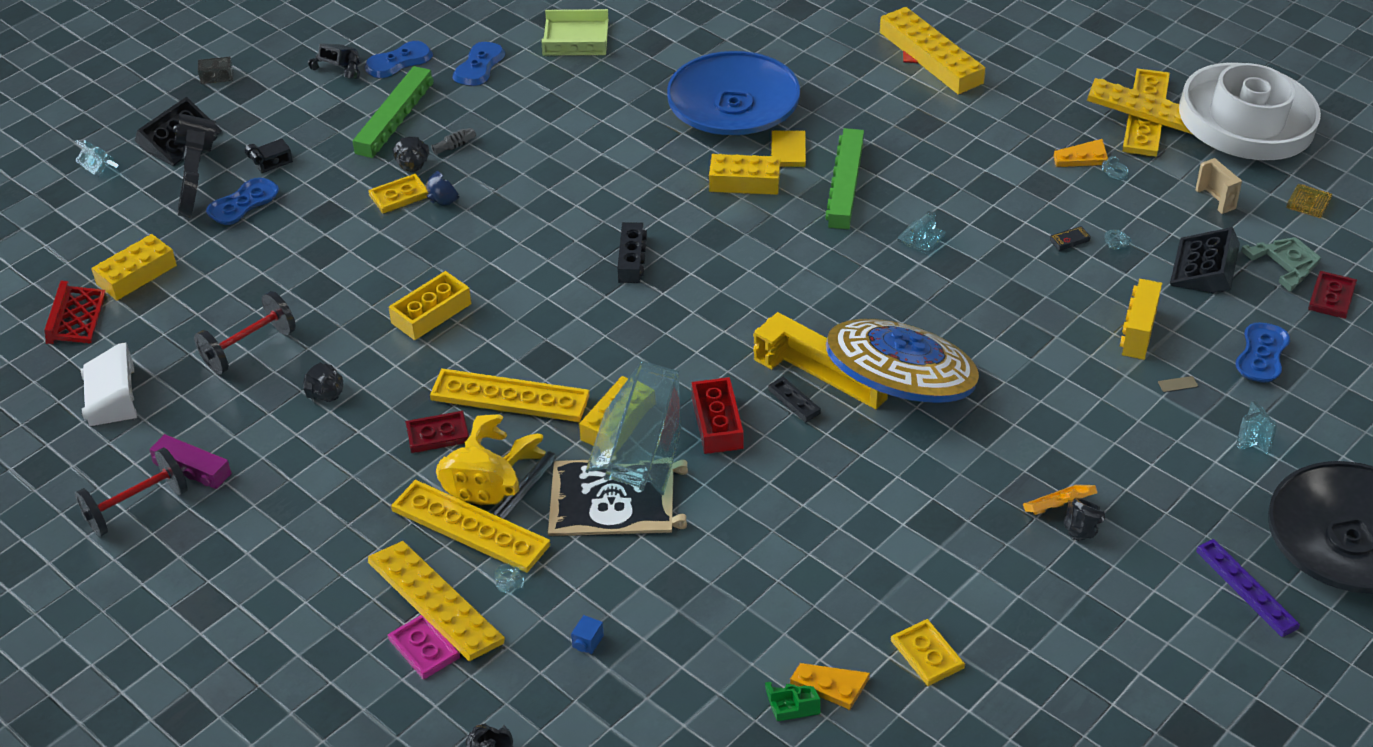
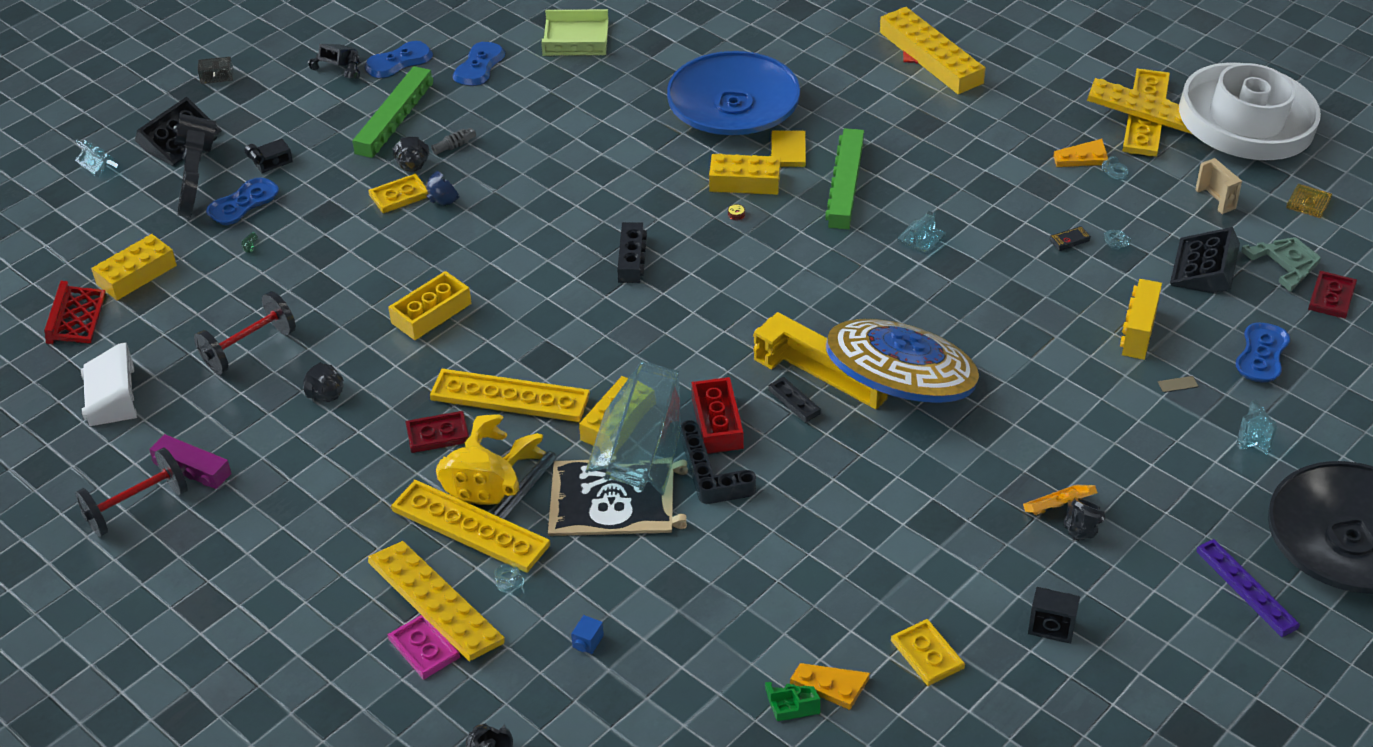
none -> clear green arm [241,232,258,253]
none -> black beam [681,420,756,504]
none -> tile [728,204,745,220]
none -> black brick [1028,587,1080,644]

